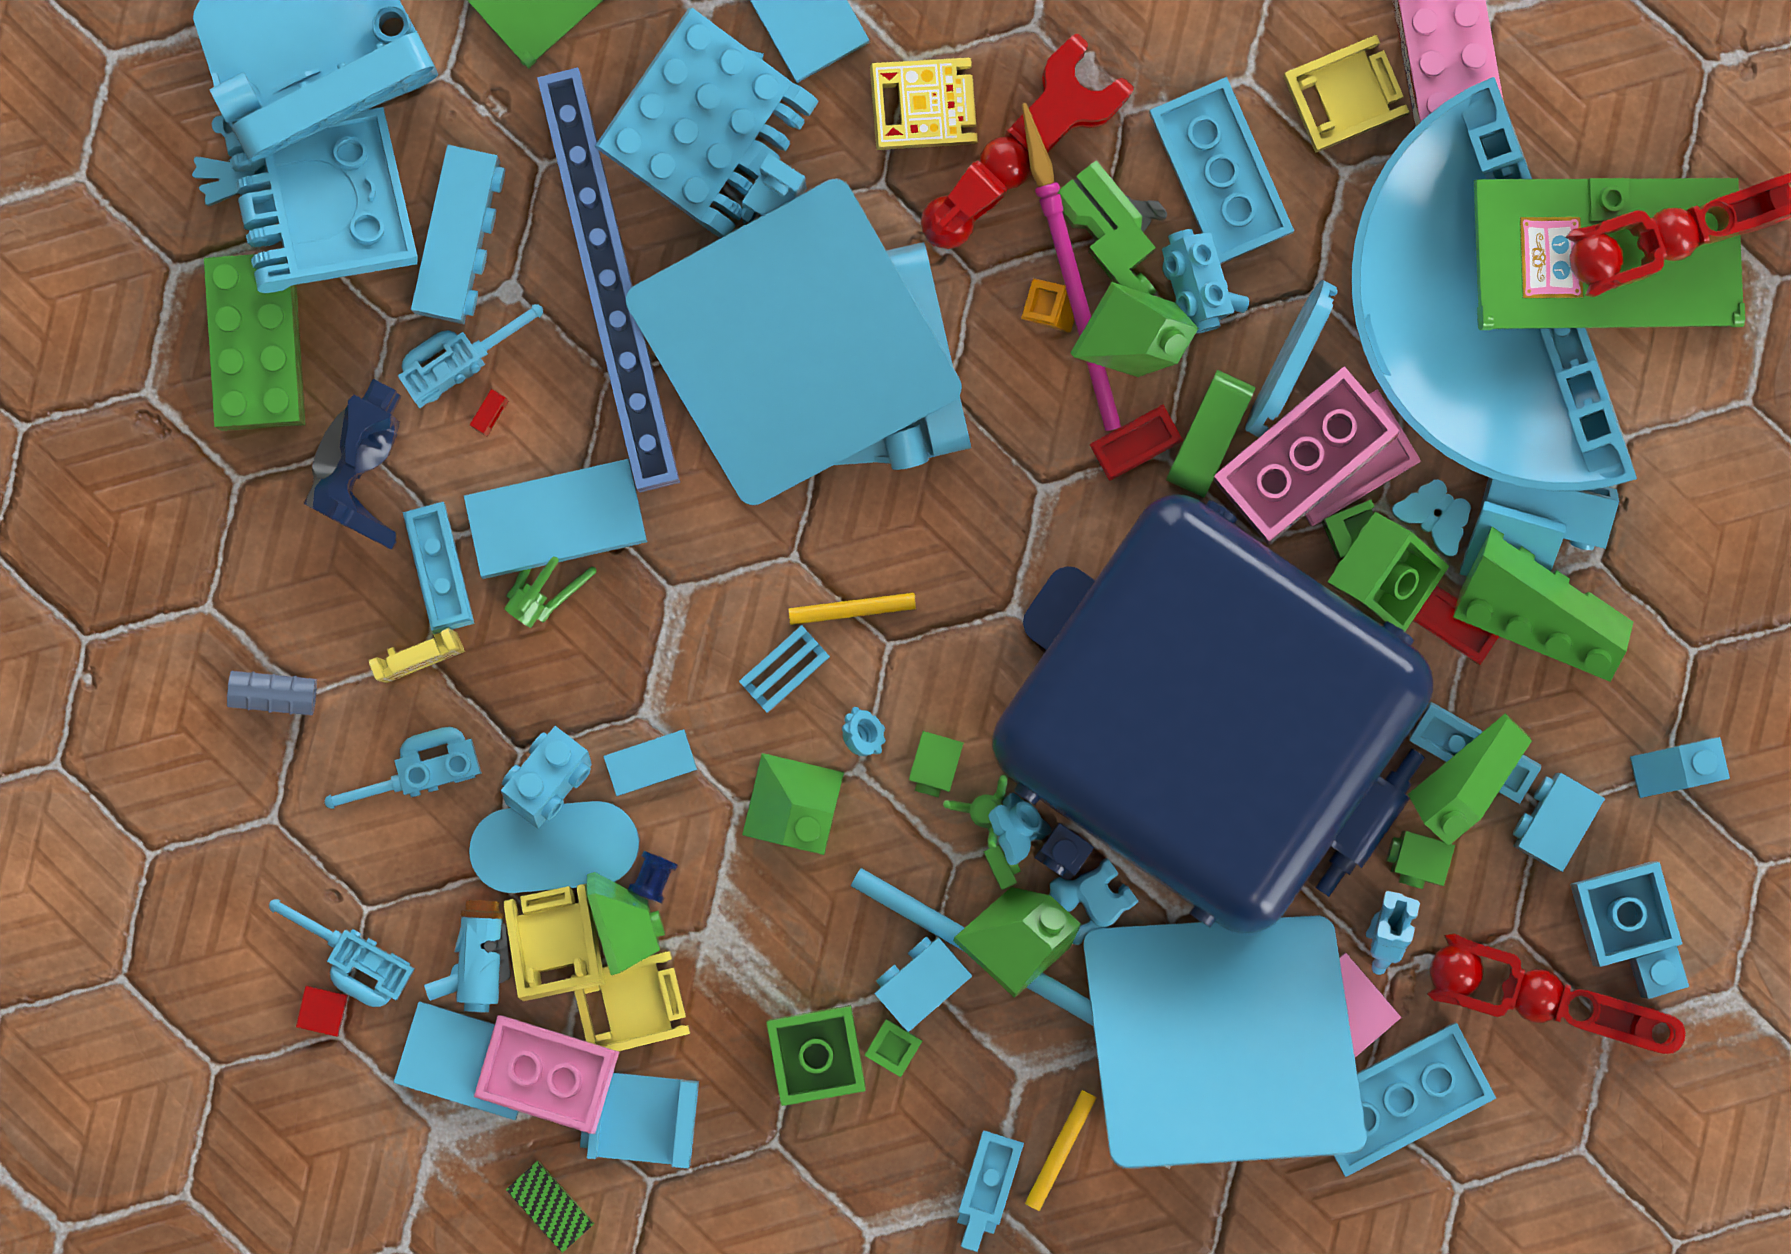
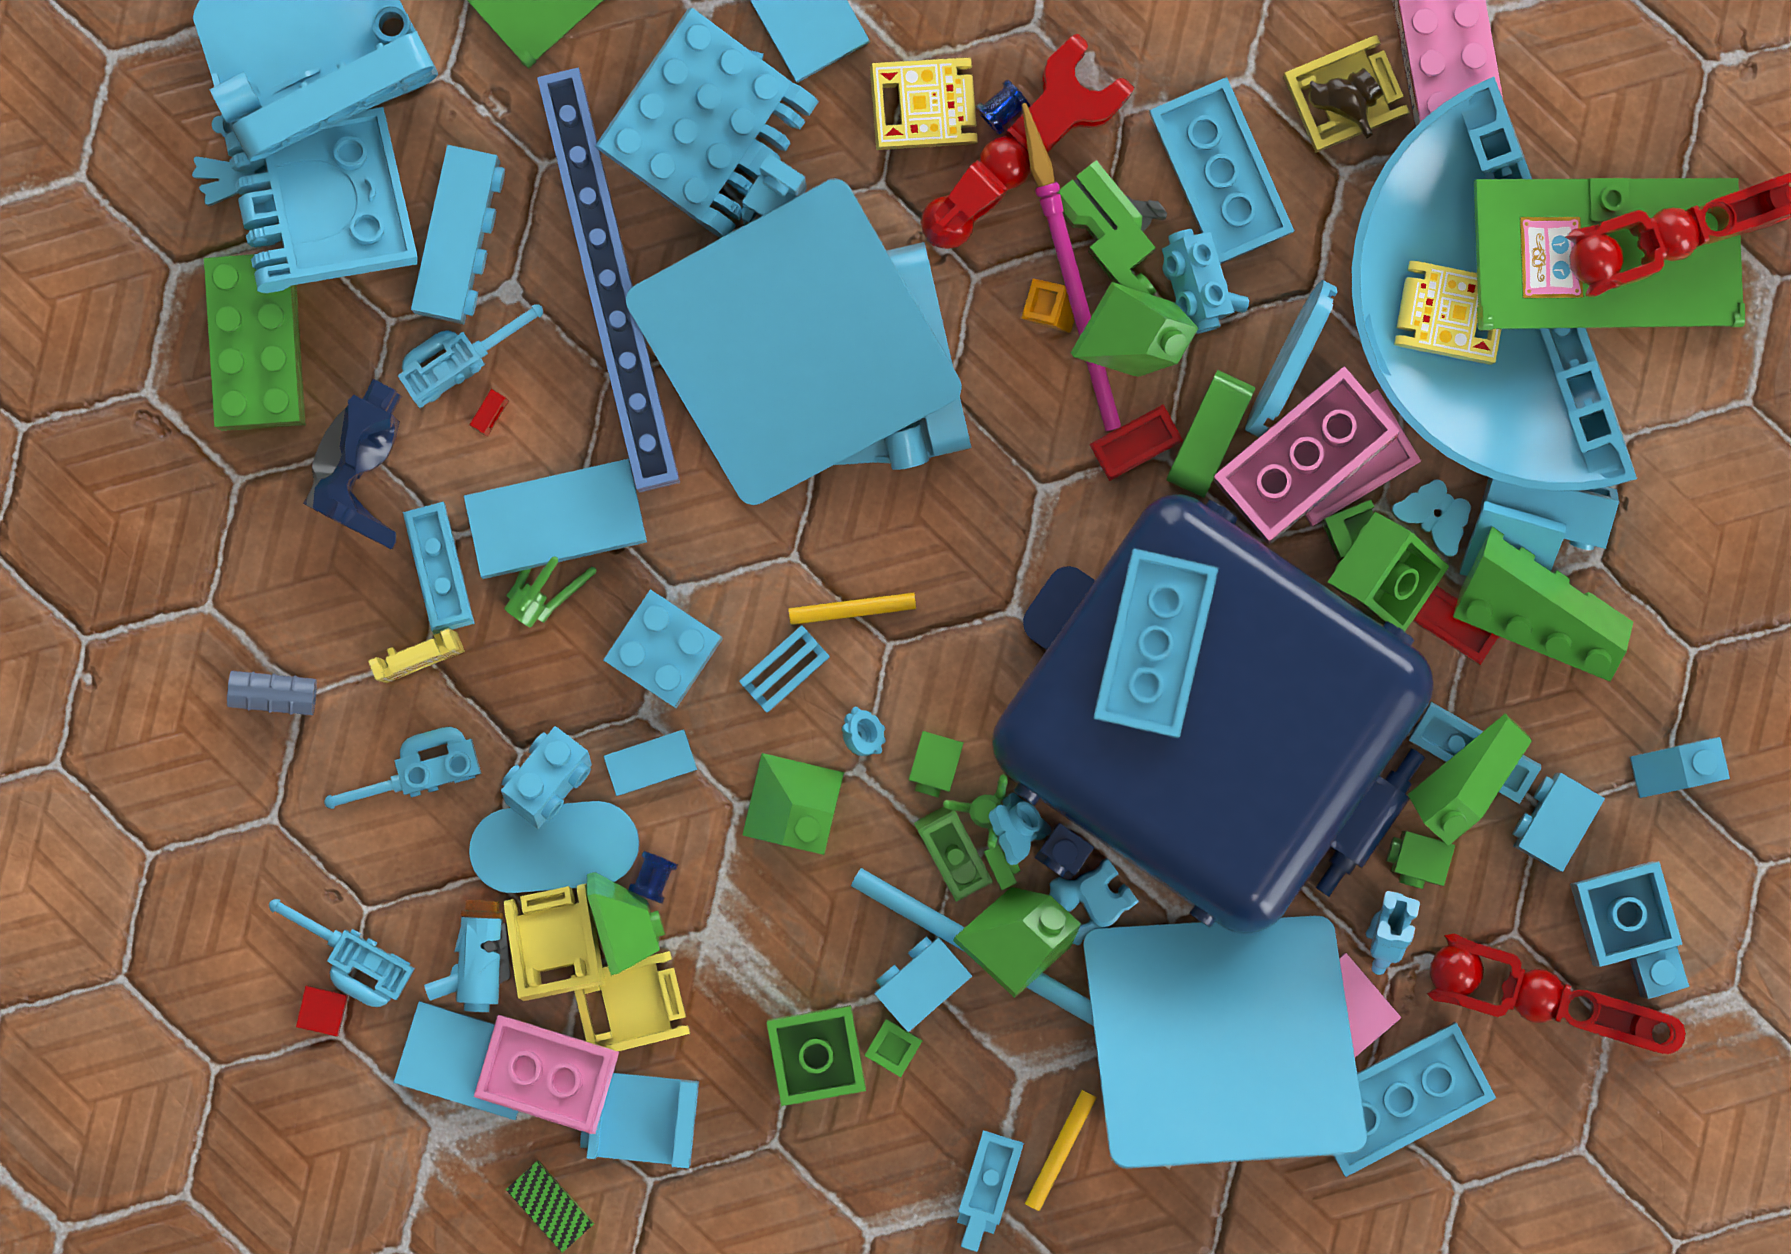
none -> medium azure brick [604,589,723,709]
none -> bright green slope [914,806,993,902]
none -> clear blue bush [975,79,1031,135]
none -> medium azure plate [1094,548,1218,738]
none -> dark brown animal [1308,68,1384,139]
none -> light yellow container [1394,261,1501,365]

